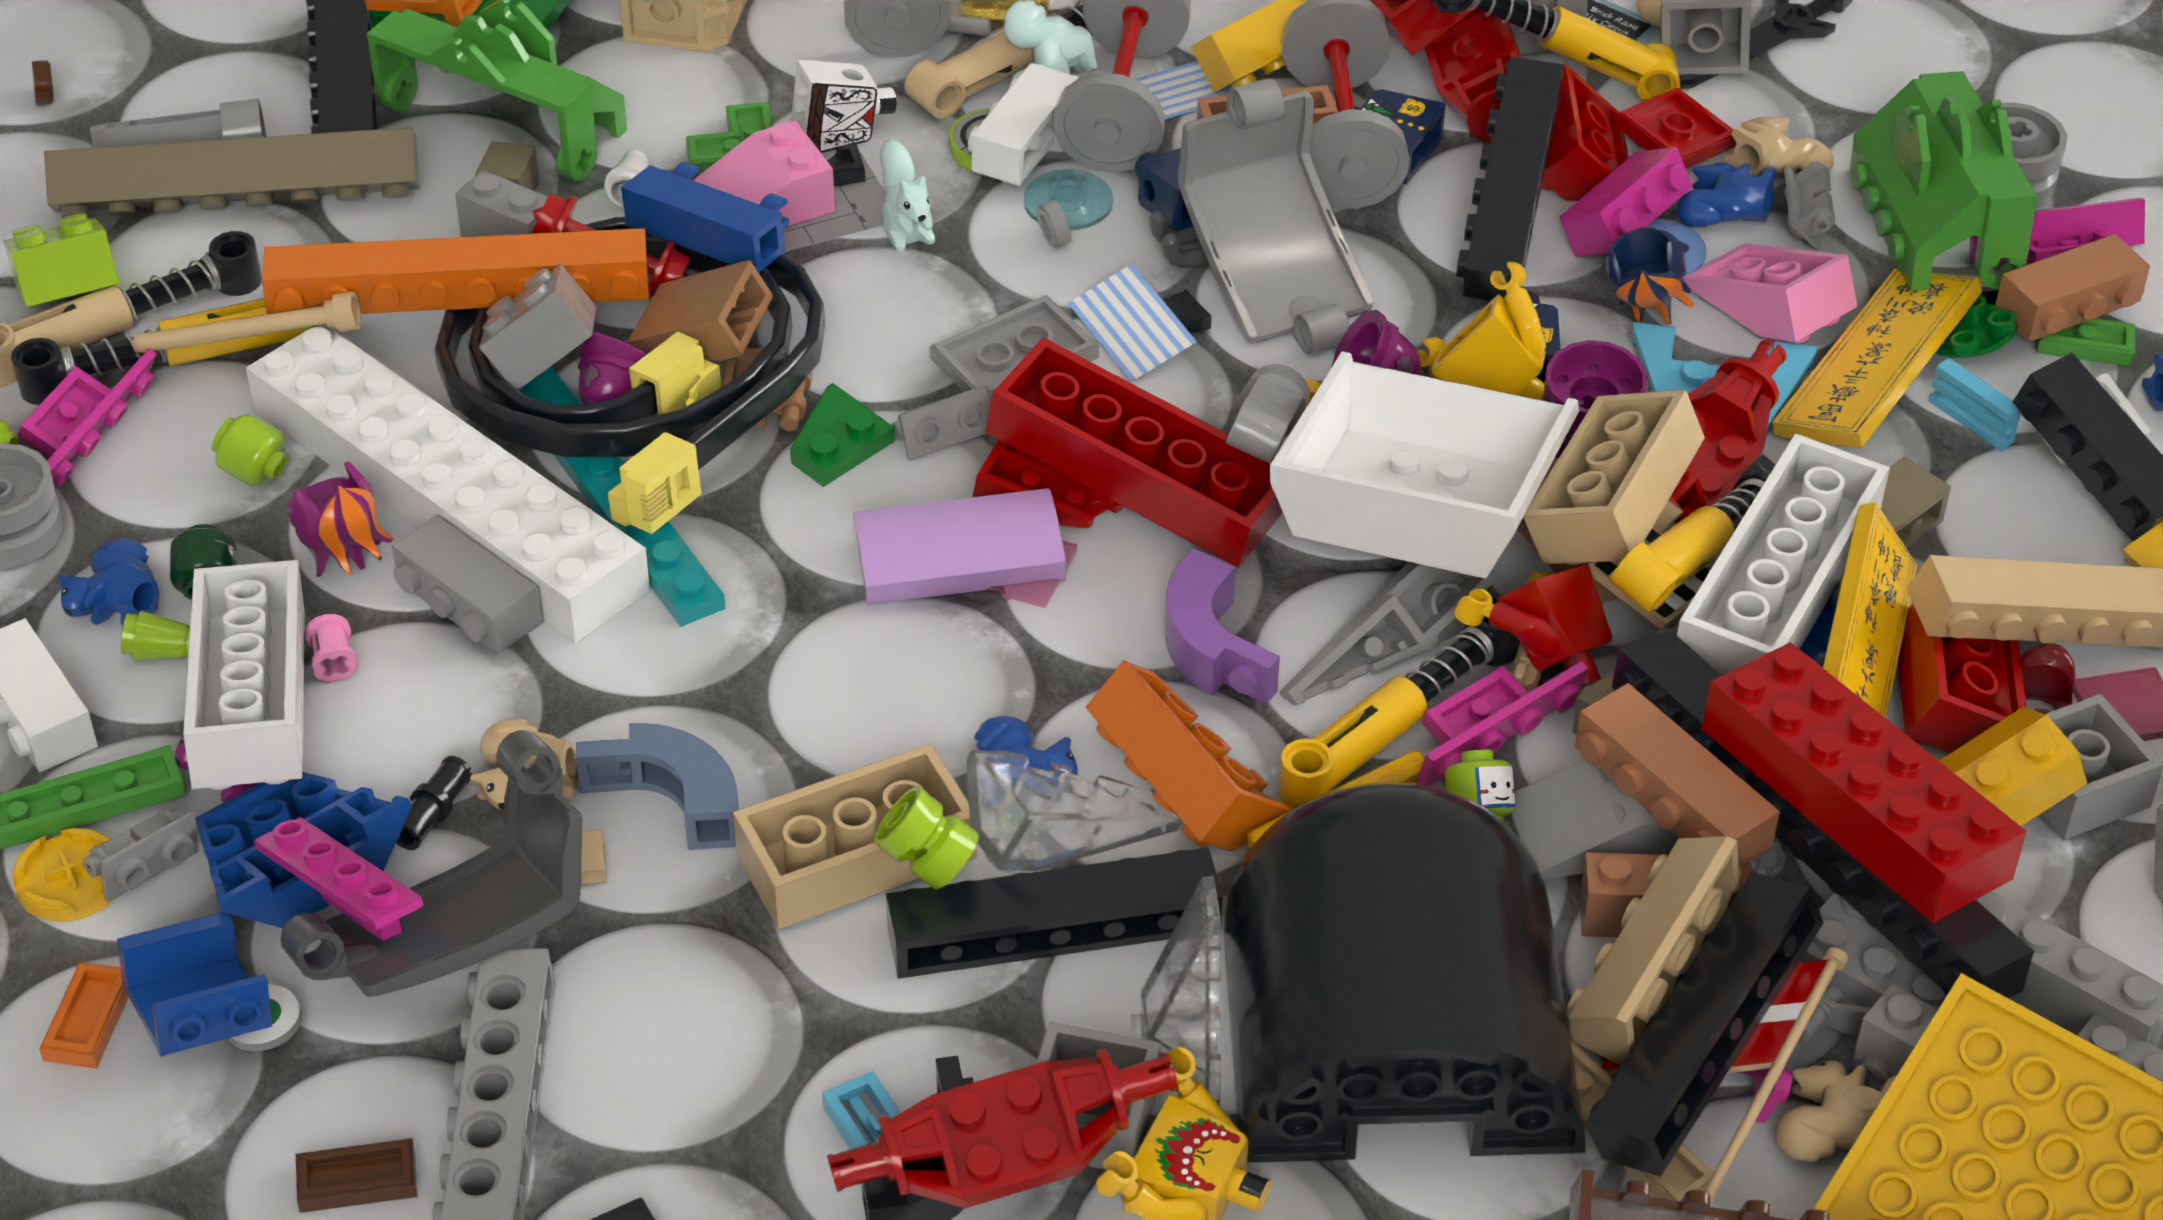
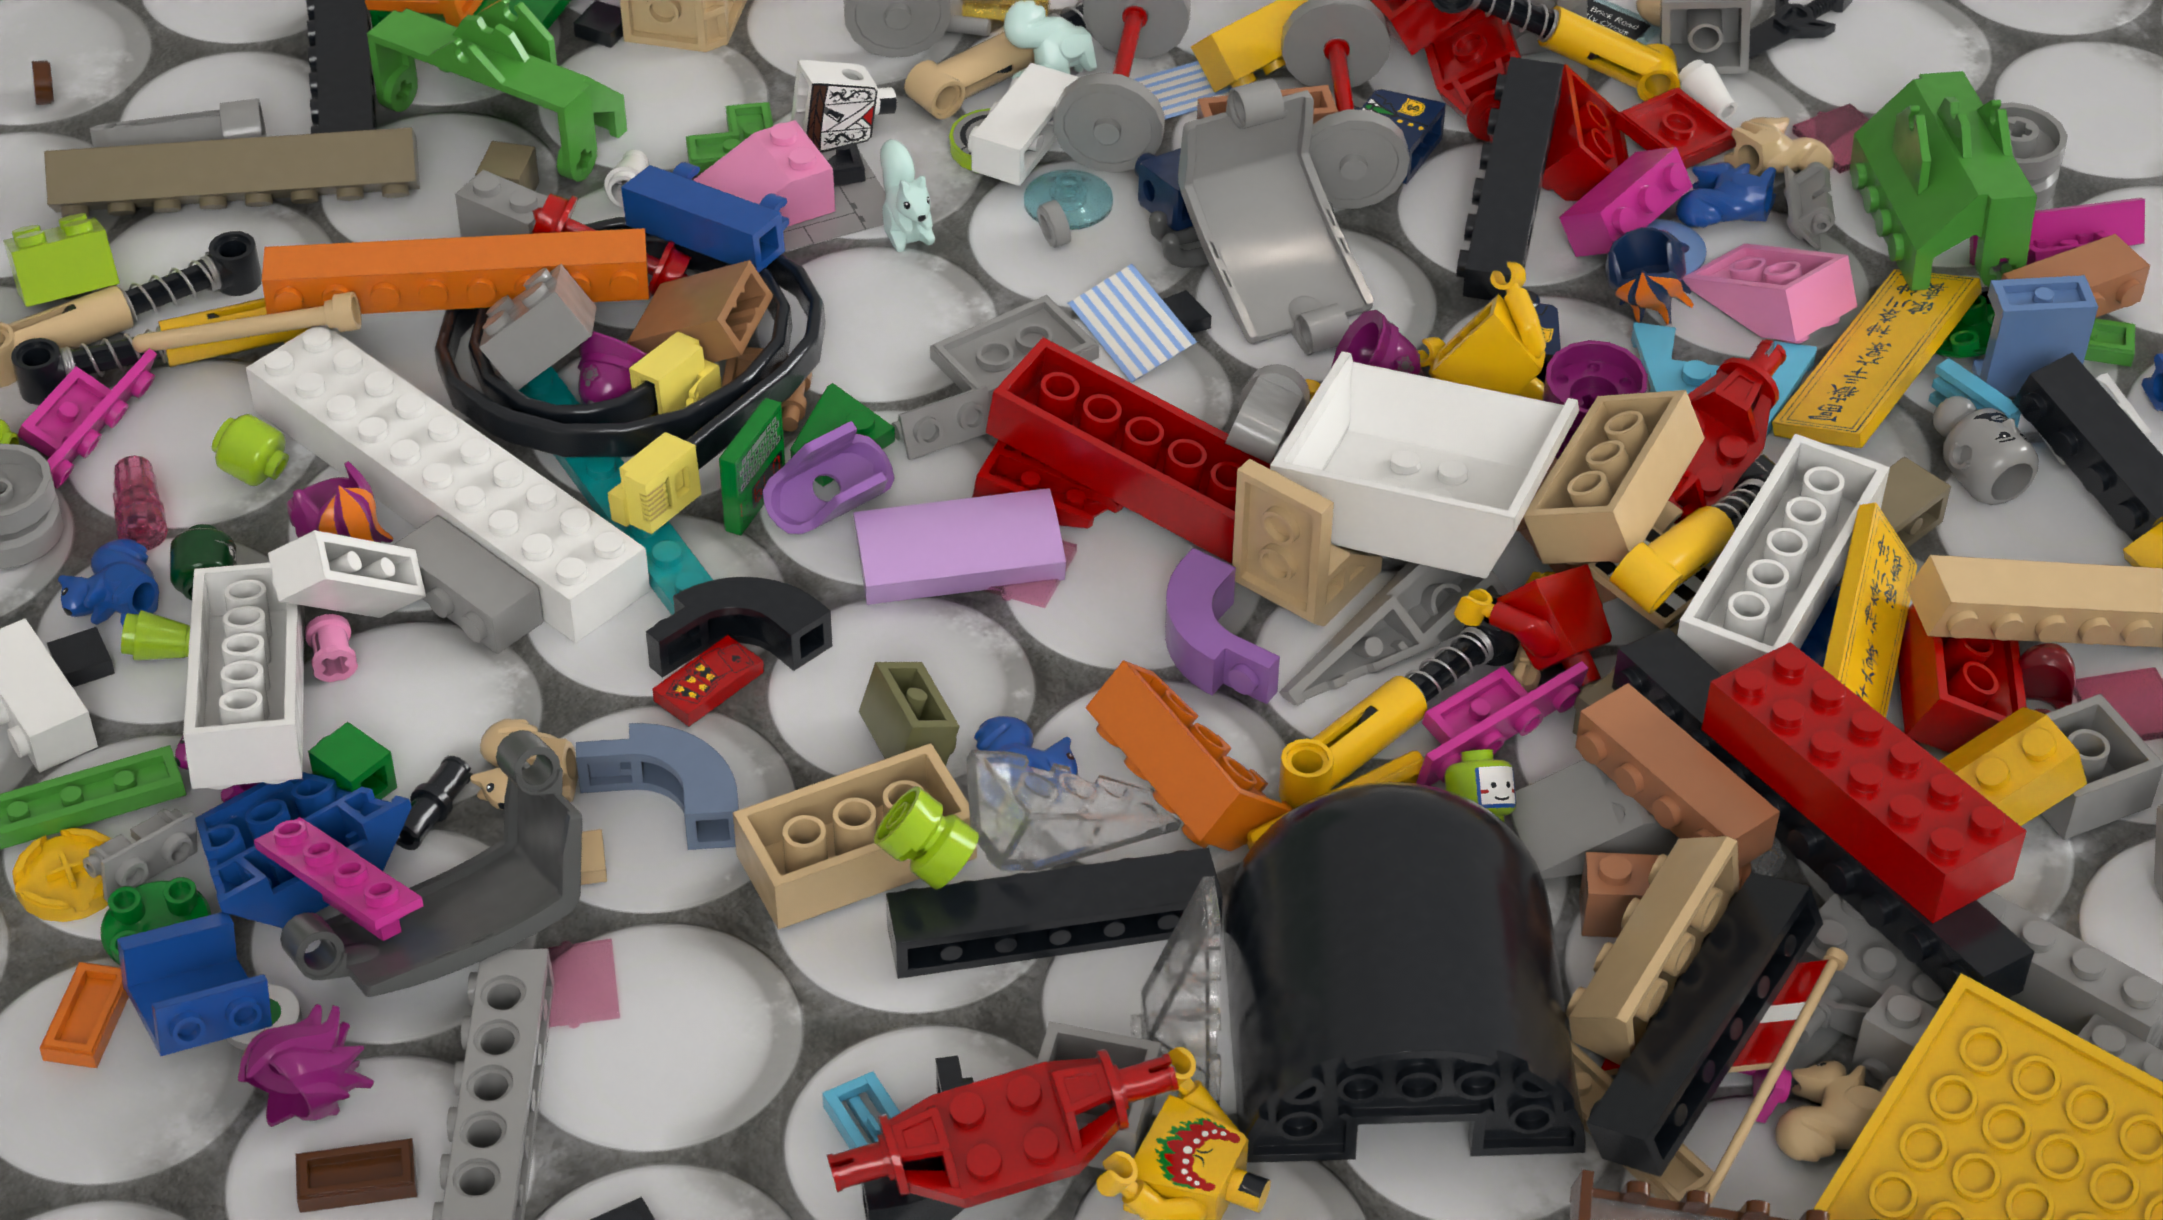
none -> black tile [47,627,115,688]
none -> green dish [100,877,212,965]
none -> clear pink axle [113,455,168,550]
none -> magenta hair [238,1004,374,1127]
none -> white brick [268,530,426,618]
none -> green brick [308,722,397,800]
none -> clear pink piece [540,939,620,1029]
none -> black tile [573,0,623,48]
none -> black arch [646,577,833,678]
none -> red tile [652,635,764,727]
none -> green tile [719,398,785,536]
none -> medium lavender piece [763,421,895,534]
none -> olive brick [859,662,960,766]
none -> tan bracket [1232,459,1382,627]
none -> white cone [1679,60,1738,122]
none -> clear pink piece [1792,103,1869,174]
none -> light grey piece [1933,396,2039,505]
none -> medium blue panel [1972,275,2098,397]

